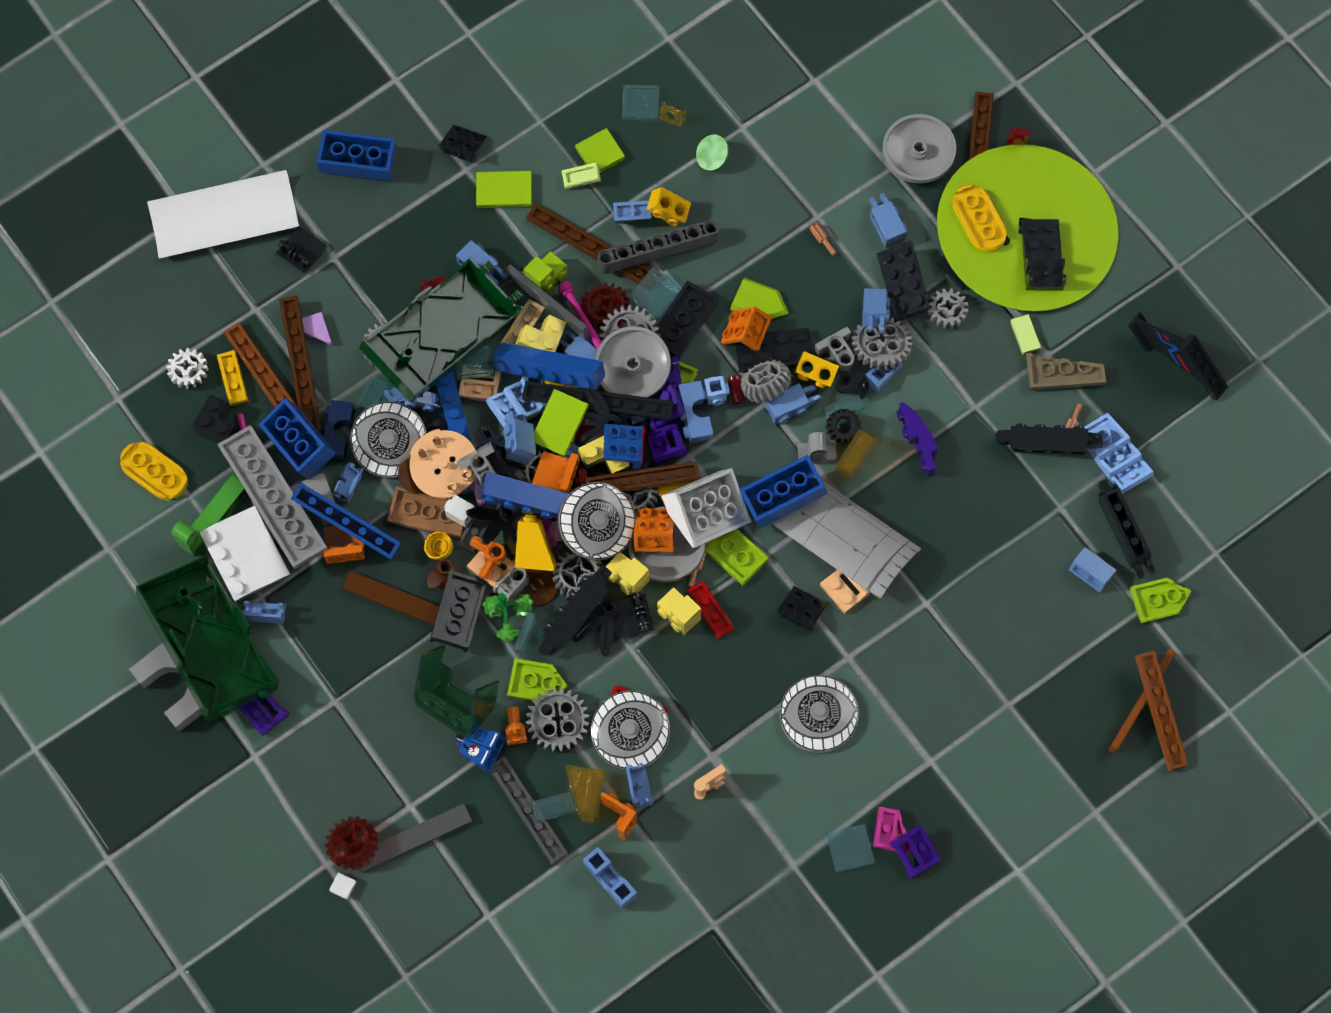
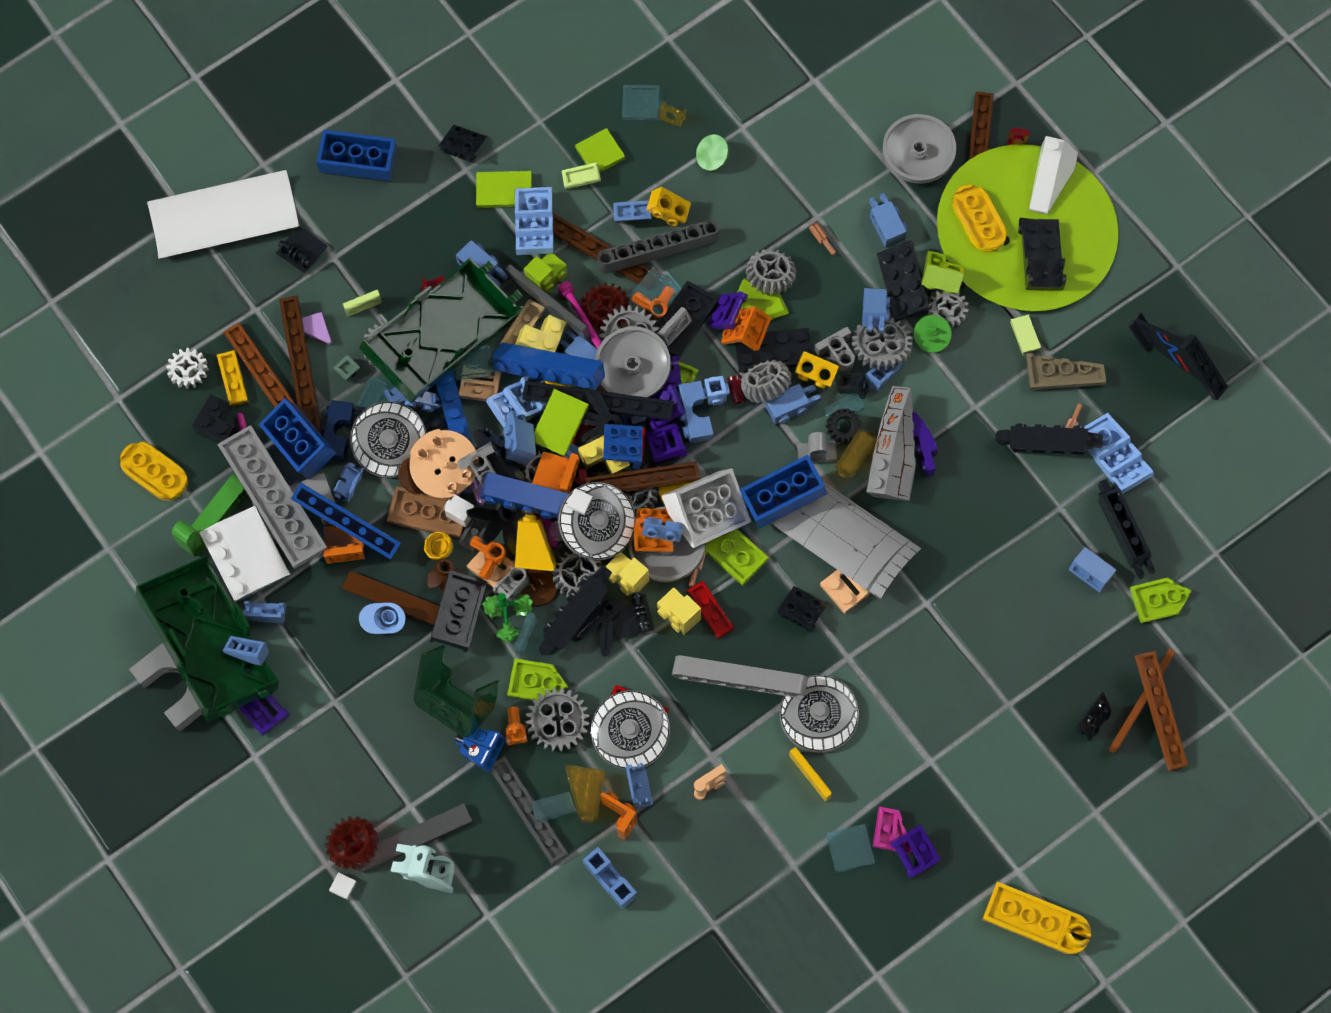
none -> medium blue slope [223,636,269,666]
none -> sand green plate [334,355,361,382]
none -> yellowish green tile [343,290,382,317]
none -> light blue piece [359,603,406,634]
none -> light aqua piece [391,844,454,893]
none -> light blue slope [515,187,554,255]
none -> white tile [567,489,593,515]
none -> orange axle [632,286,675,320]
none -> medium blue hinge [642,517,683,542]
none -> light grey tile [657,307,692,347]
none -> light grey beam [672,655,808,698]
none -> dark purple plate [708,291,748,329]
none -> light grey gear [746,248,796,296]
none -> yellow tile [789,747,832,802]
none -> light grey wedge [866,386,916,501]
none -> bright green piece [914,315,952,353]
none -> lime brick [922,251,964,294]
none -> yellow plate [982,881,1091,955]
none -> white wedge [1029,136,1078,214]
none -> black hinge [1076,692,1112,741]

